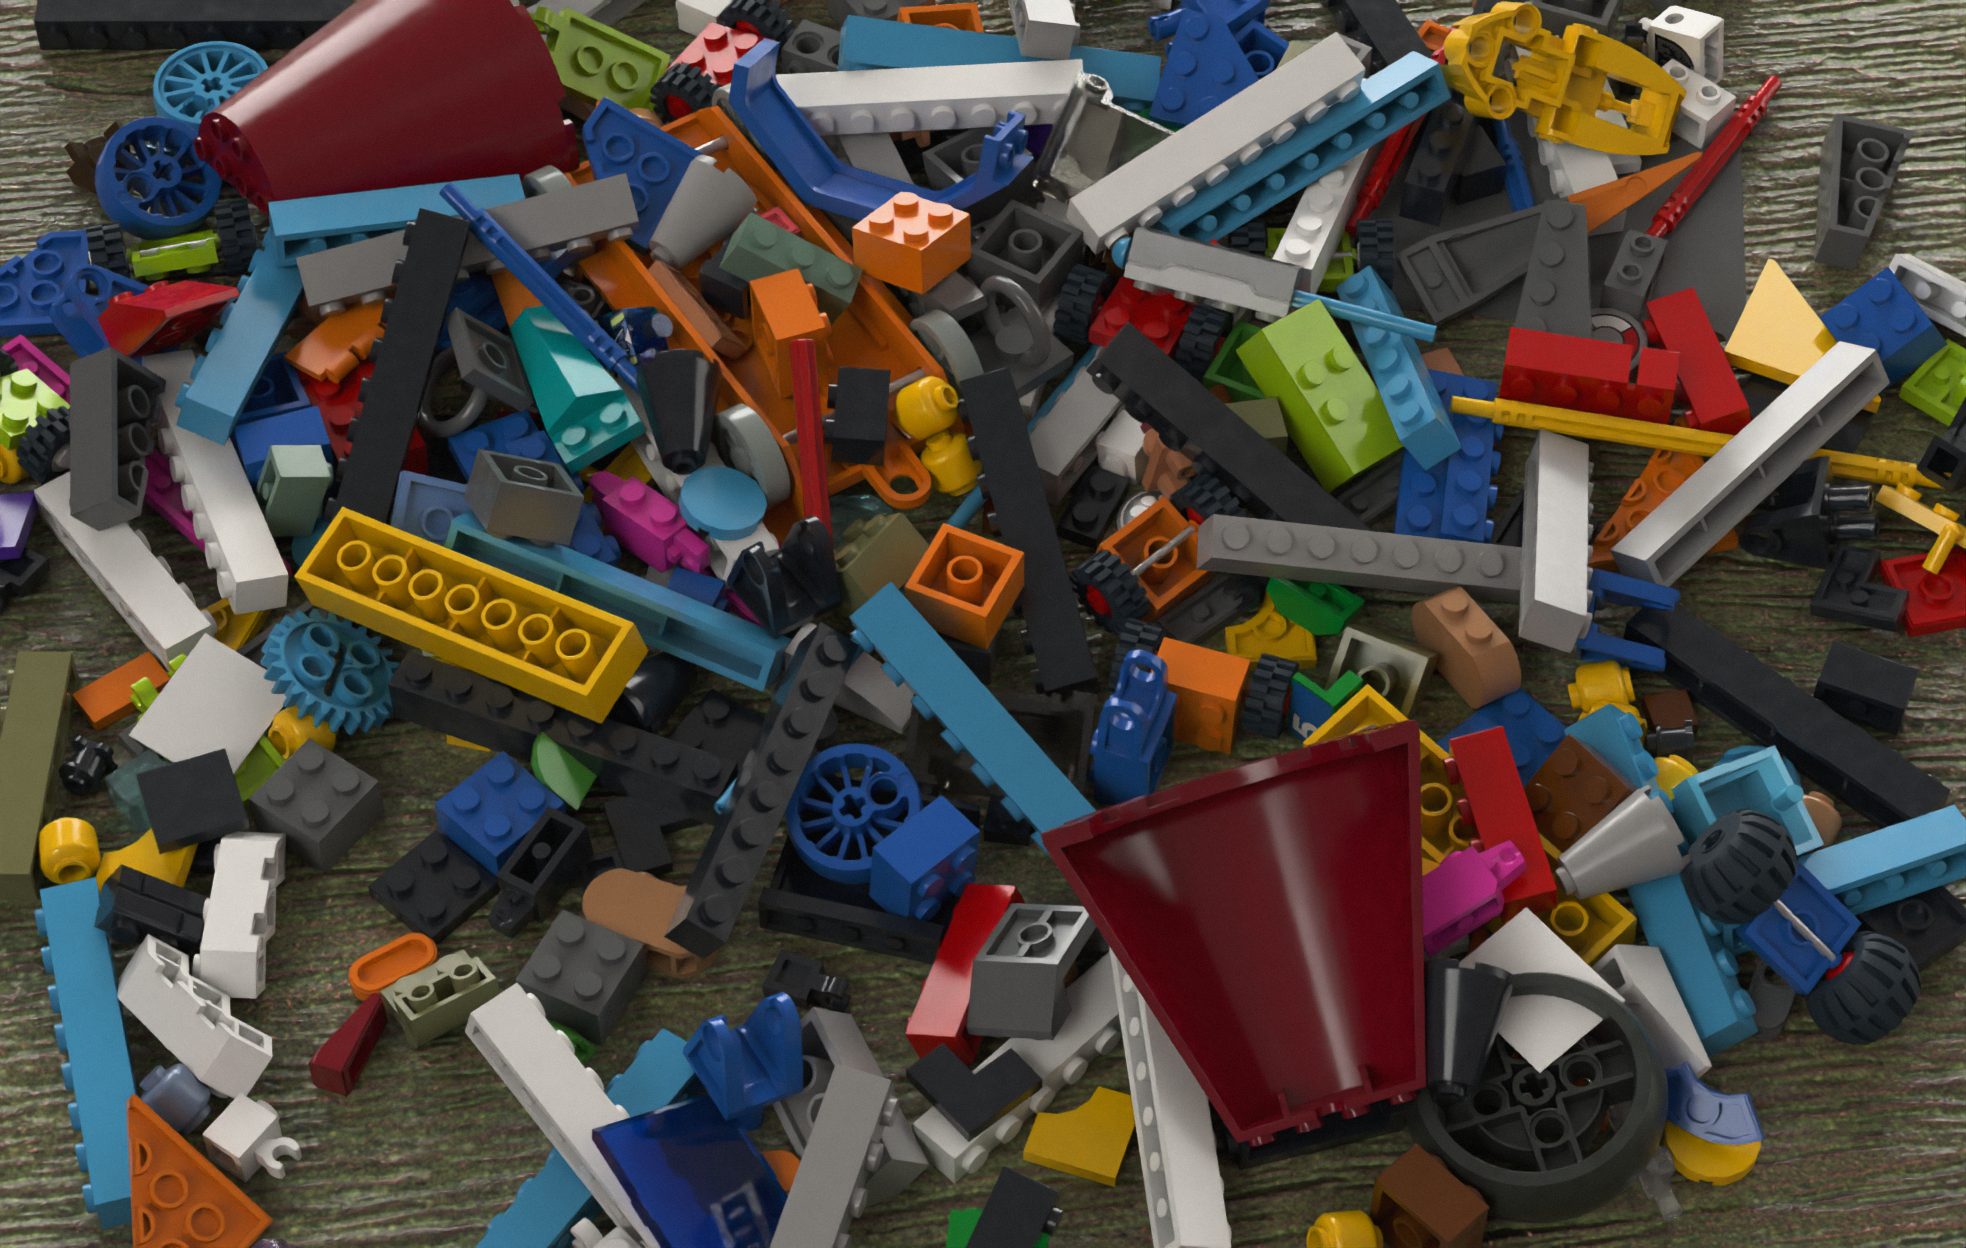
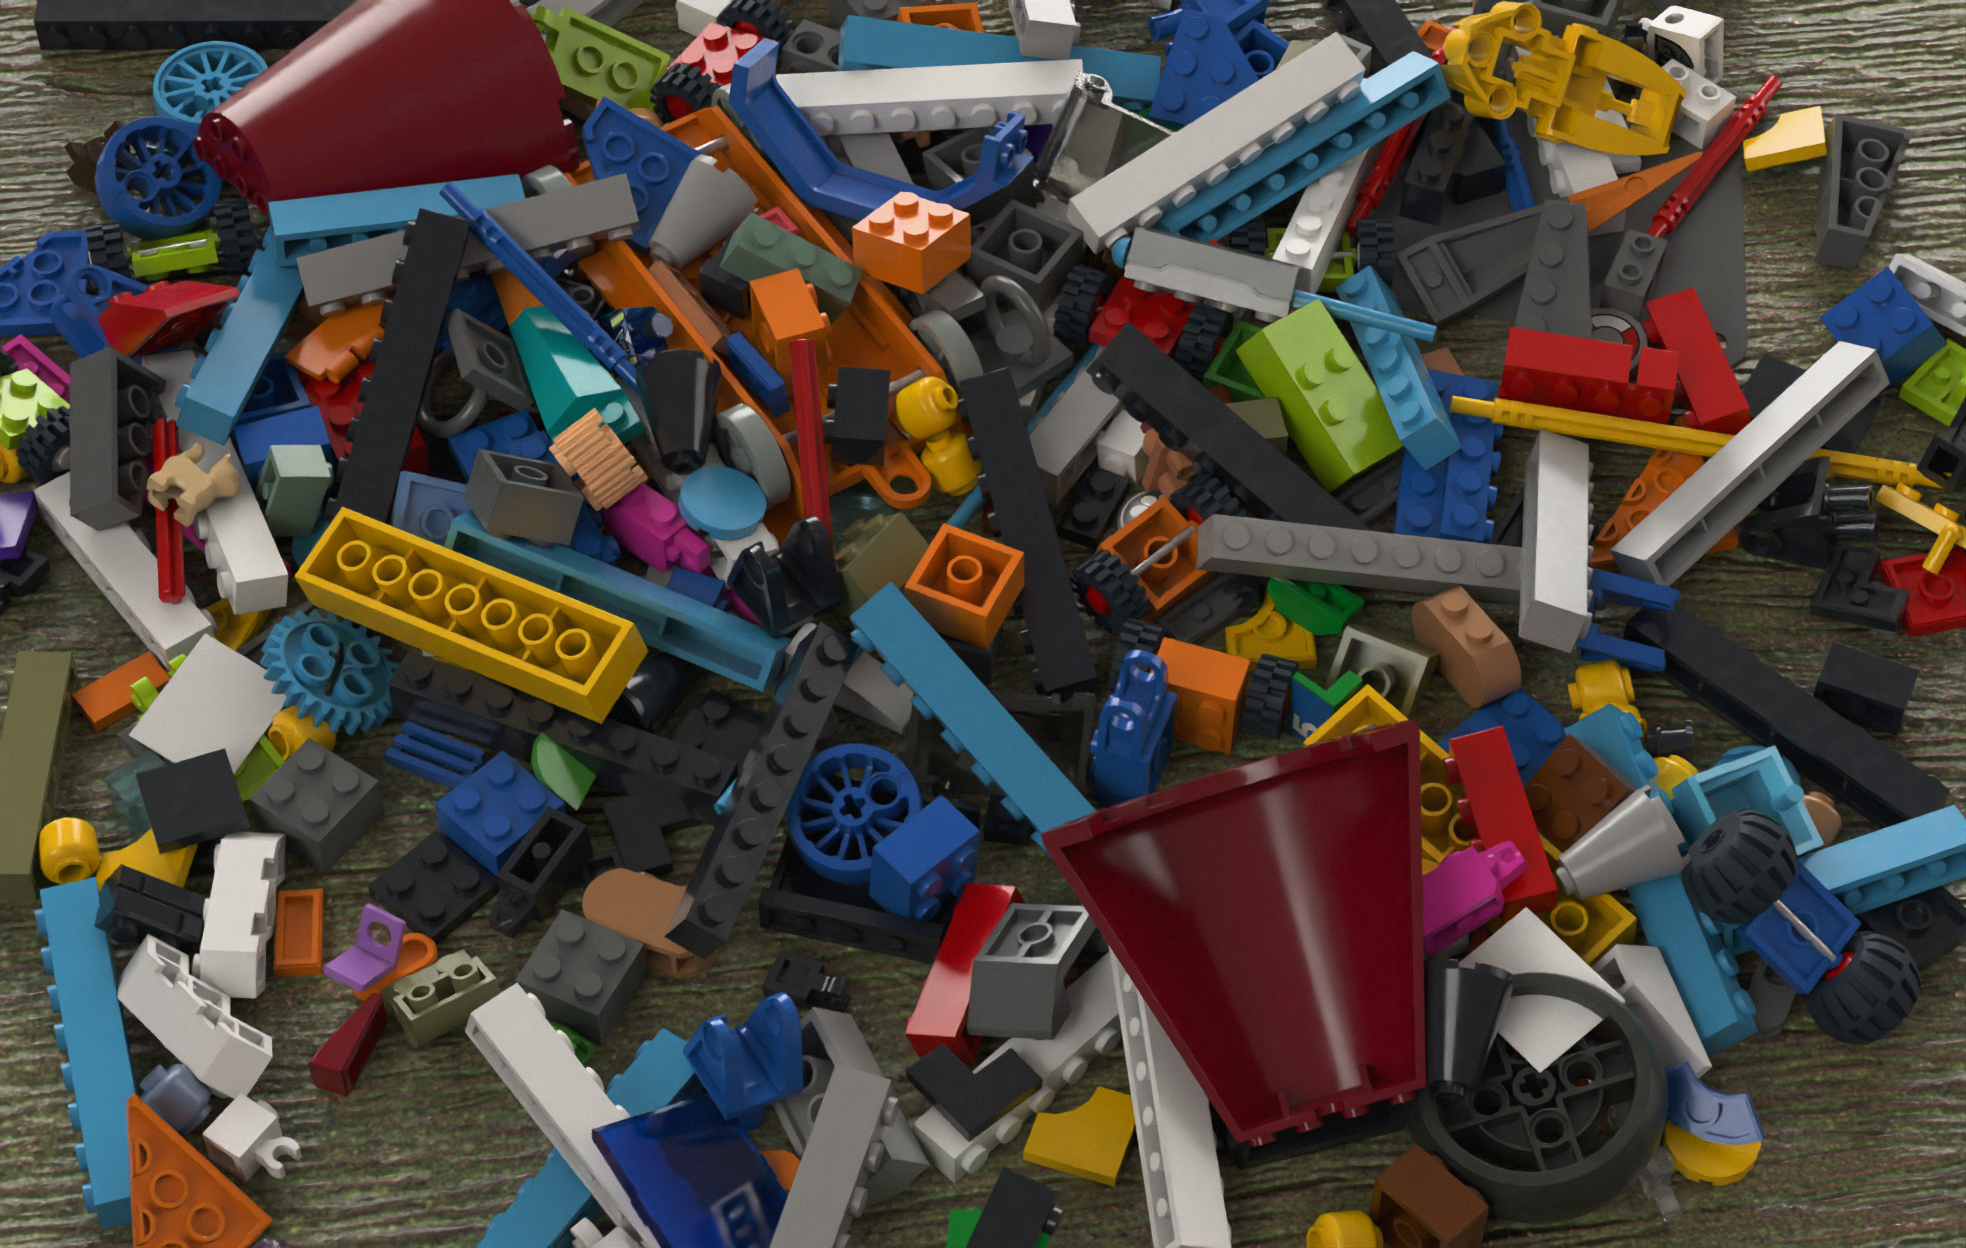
black brick [59,736,118,796] -> none
reddish brown tile [1641,689,1699,734] -> none
yellow tile [1724,259,1881,414] -> none
none -> tan animal [147,442,242,527]
none -> red axle [152,417,185,605]
none -> orange tile [273,888,325,978]
none -> medium lavender bracket [323,904,406,993]
none -> blue tile [384,720,487,789]
none -> light nougat brick [549,408,648,512]
none -> blue tile [726,332,790,418]
none -> yellow tile [1743,106,1828,172]

